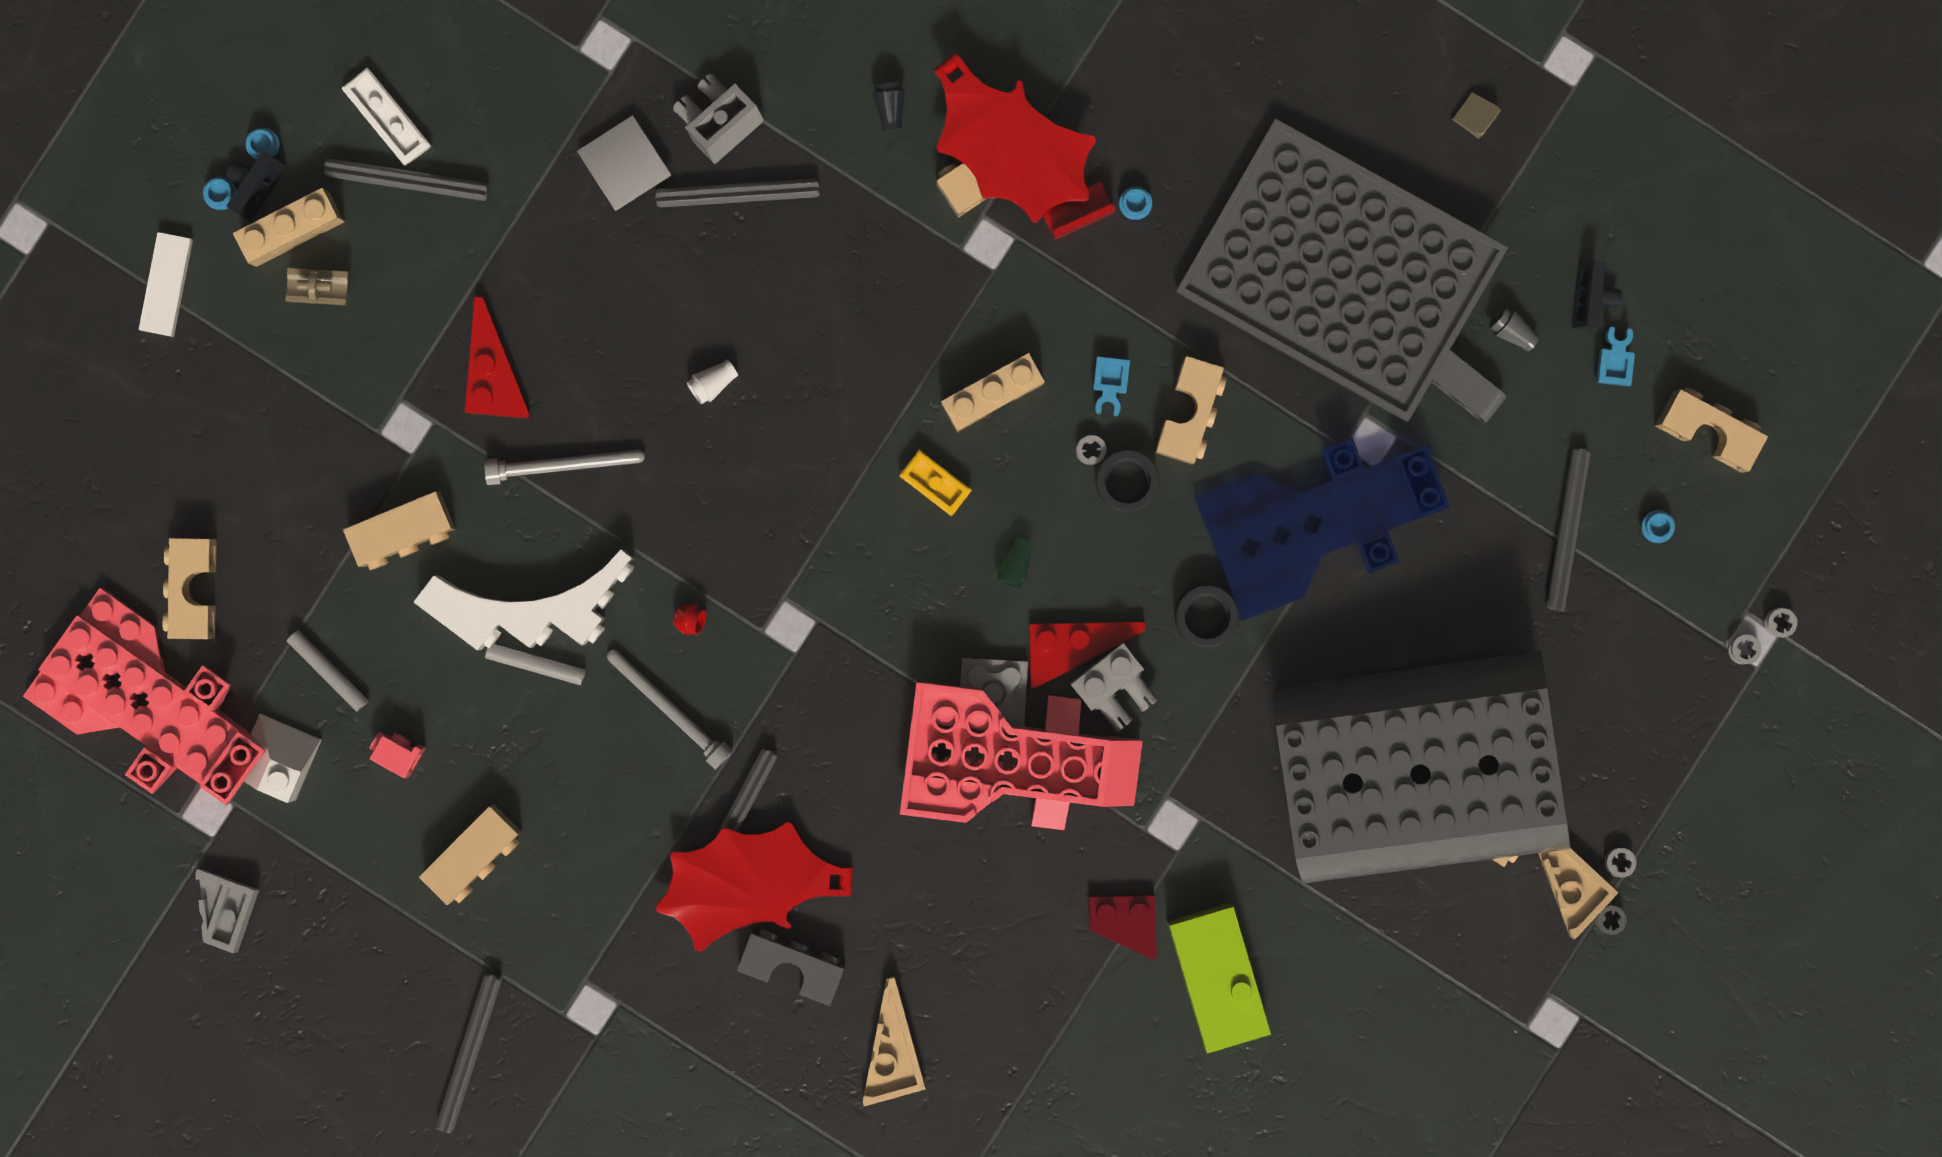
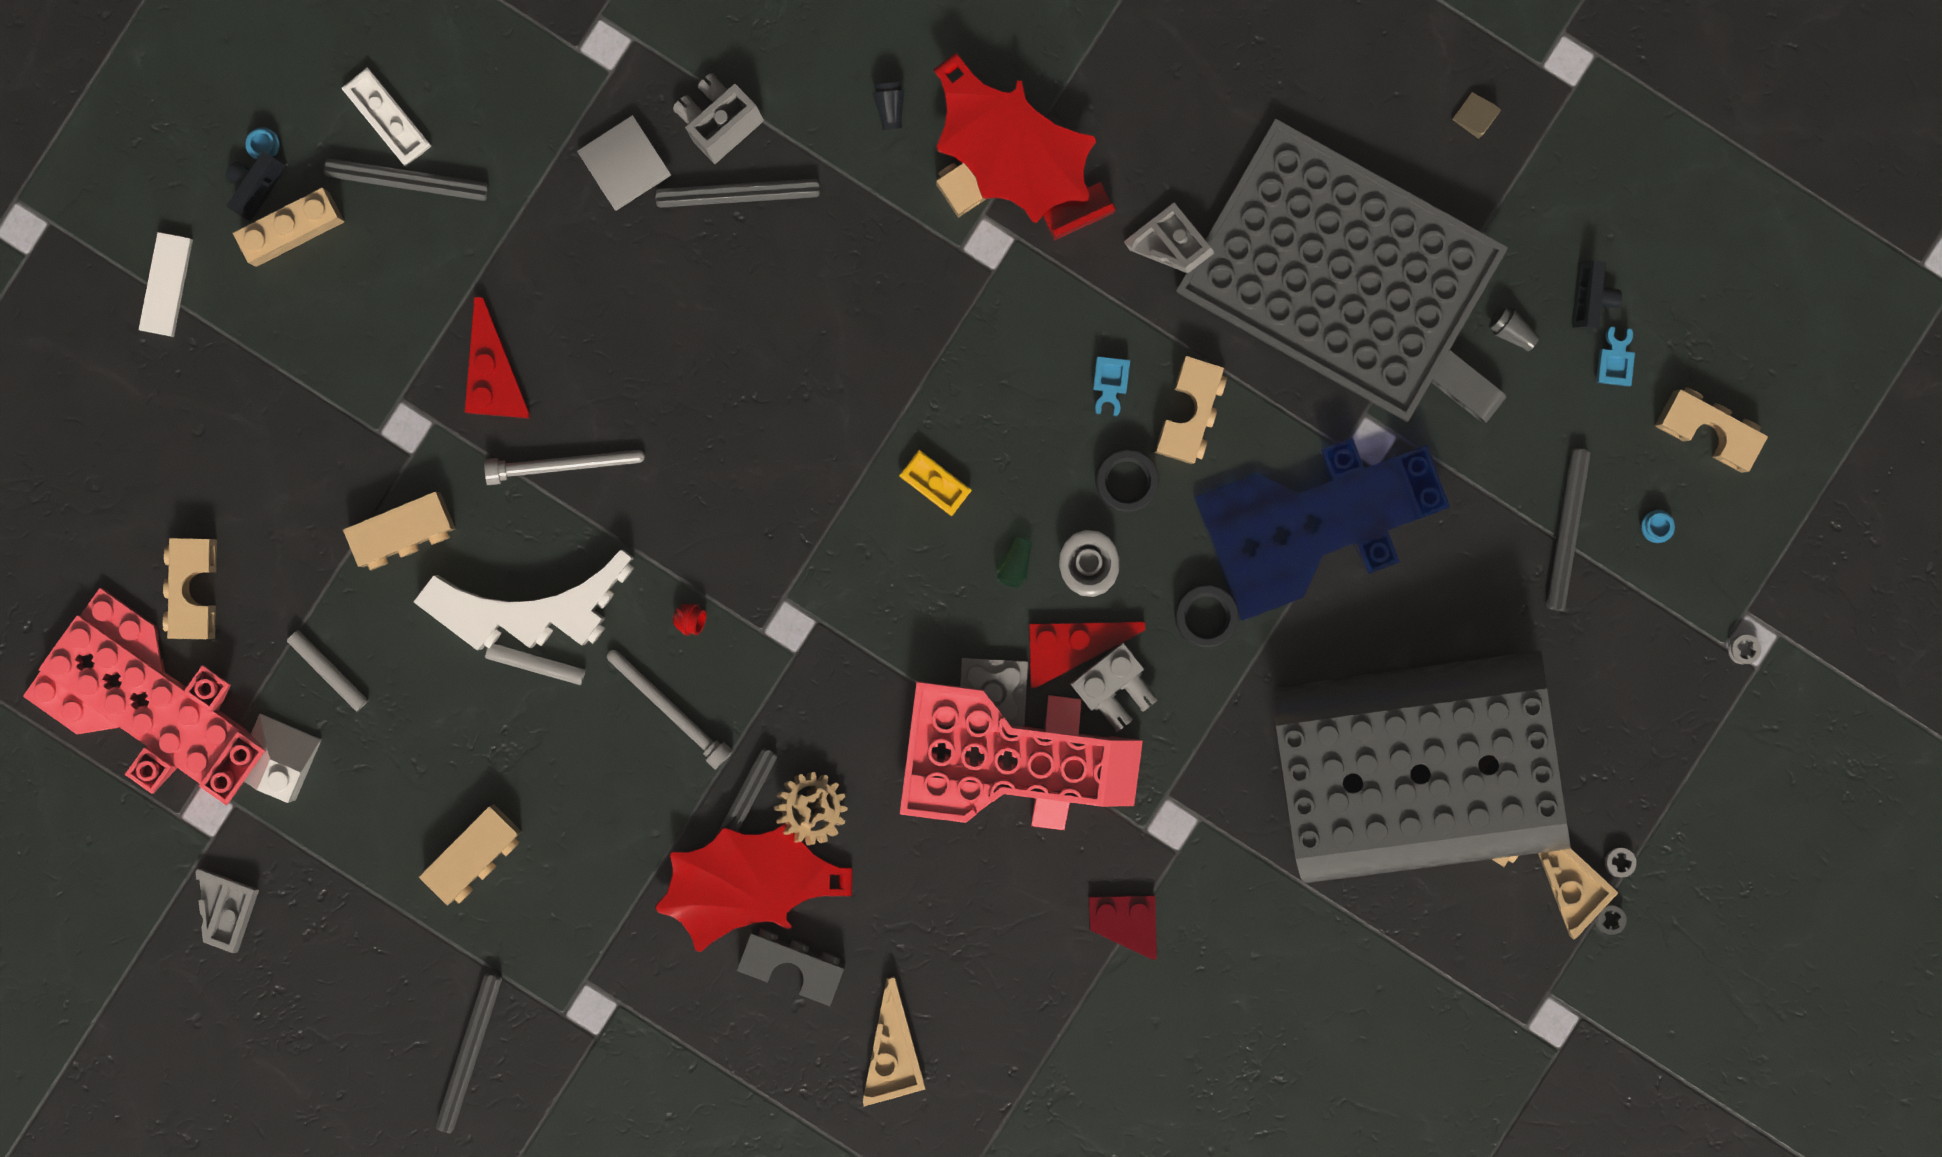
dark azure plate [203,177,237,210] -> none
dark tan hips [285,268,349,306] -> none
coral brick [369,732,426,779] -> none
white cone [687,360,738,404] -> none
tan arch [941,353,1045,432] -> none
light grey bush [1076,435,1106,465] -> none
dark azure plate [1119,186,1152,220] -> none
lime brick [1167,903,1271,1054] -> none
light grey bush [1764,608,1798,638] -> none
none -> tan gear [774,772,848,845]
none -> light grey hat [1059,530,1120,597]
none -> light grey wing [1124,203,1214,273]

